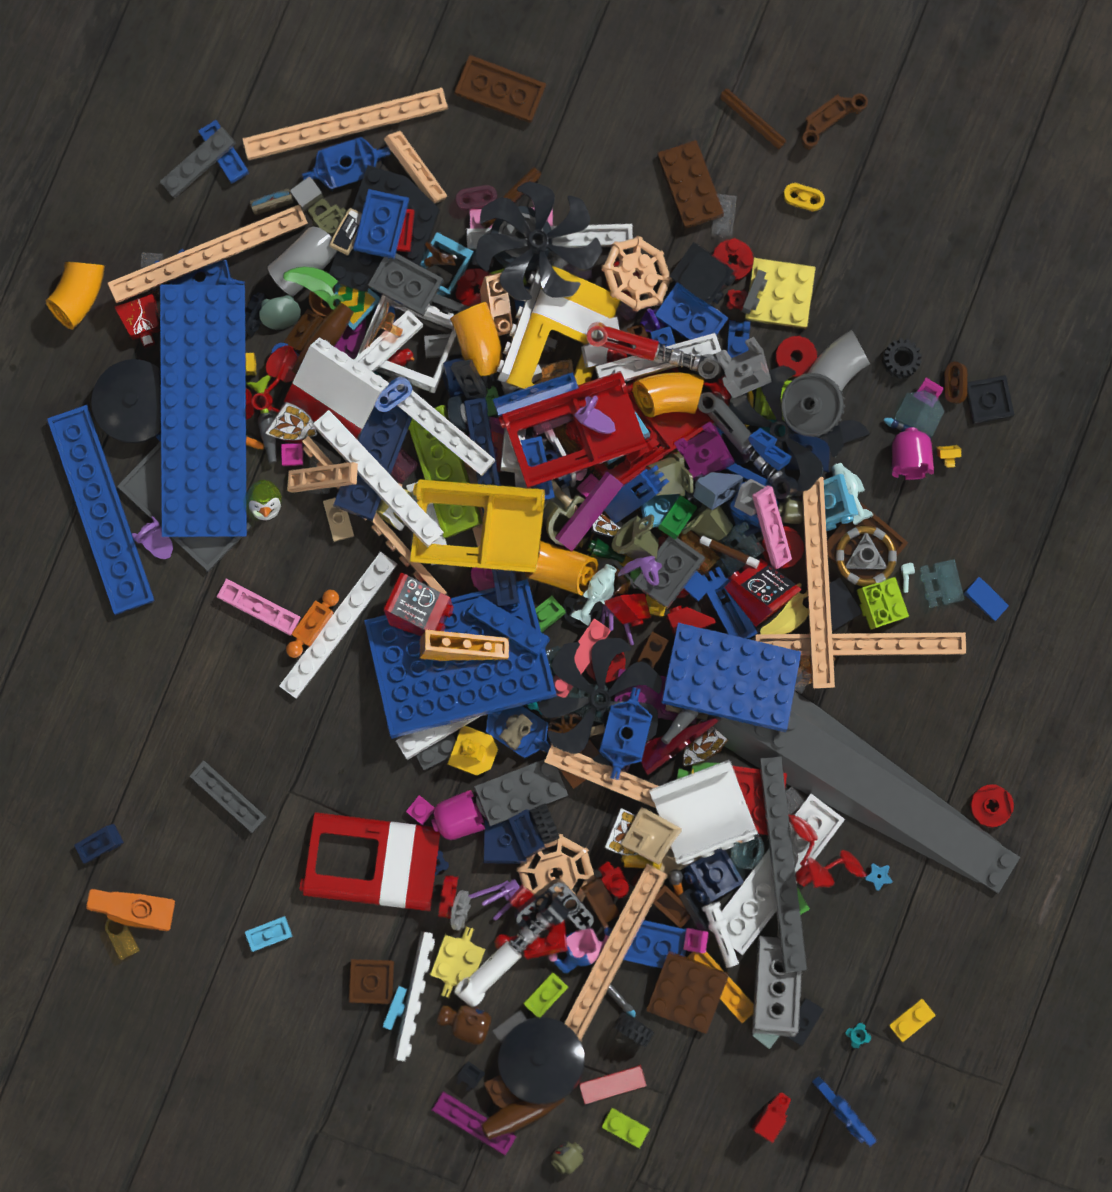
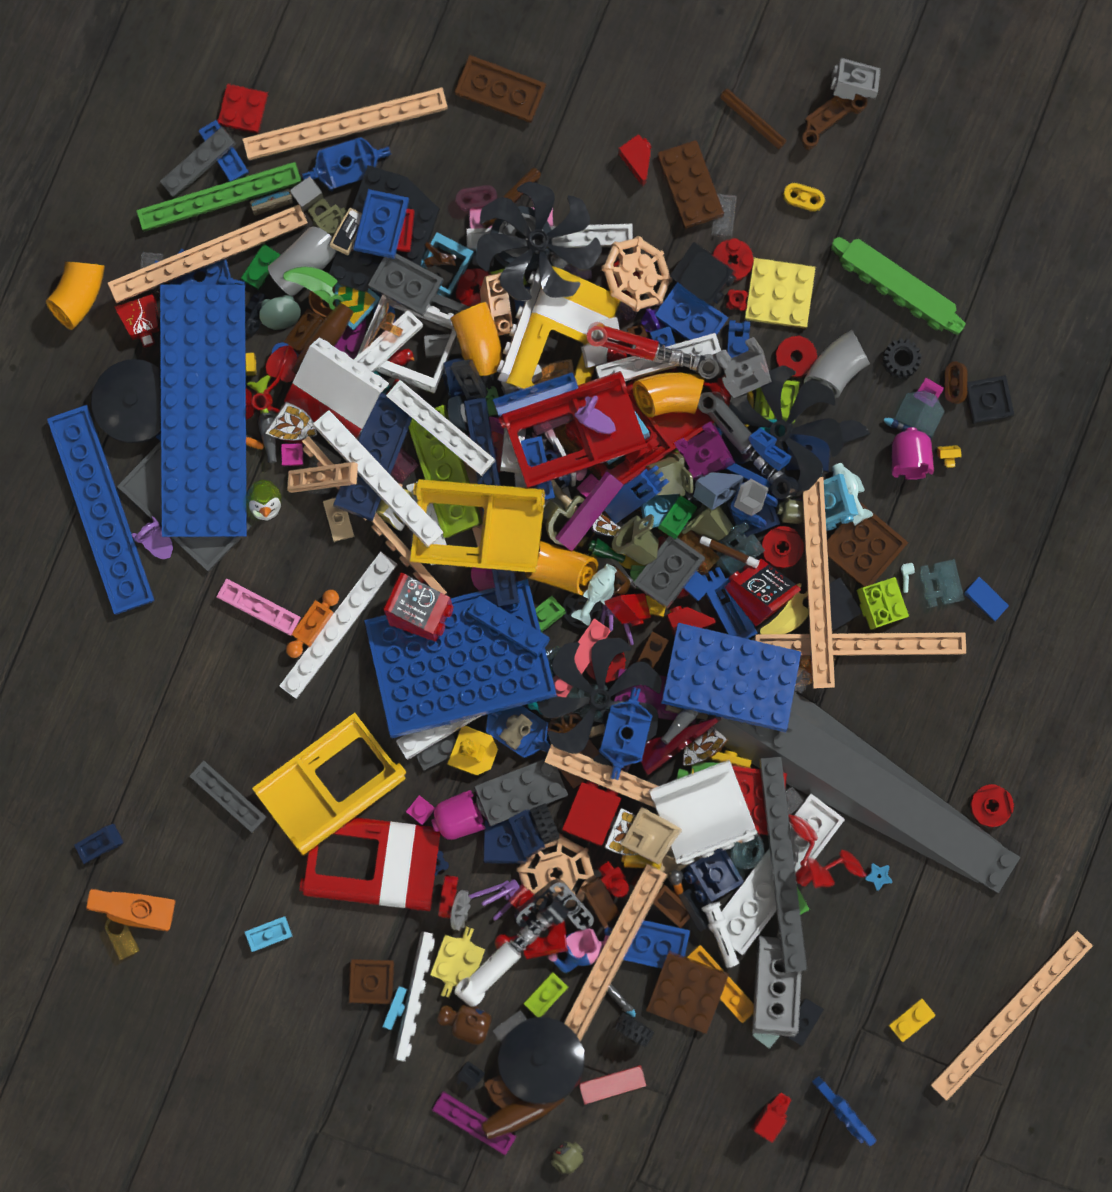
plate [375,377,412,412] -> none
light nougat plate [384,131,447,204] -> none
light orange slope [420,630,509,661] -> none
lime plate [602,1108,650,1148] -> none
medium lavender piece [618,556,662,586] -> none
dark pink plate [684,928,708,953] -> none
dark grey plate [742,269,768,315] -> none
bright pink plate [752,485,792,569] -> none
dark grey wheel [781,373,845,437] -> none
light grey piece [836,526,897,586] -> none
teal plate [846,1023,871,1048] -> none
none -> bright green plate [137,162,301,232]
none -> red plate [218,84,268,134]
none -> green plate [241,244,280,291]
none -> yellow piece [252,713,406,855]
none -> red brick [562,780,621,846]
none -> red slope [618,134,651,186]
none -> yellow plate [707,751,752,768]
none -> light grey plate [830,58,880,100]
none -> bright green hinge [831,237,966,335]
none -> light nougat plate [930,931,1093,1101]

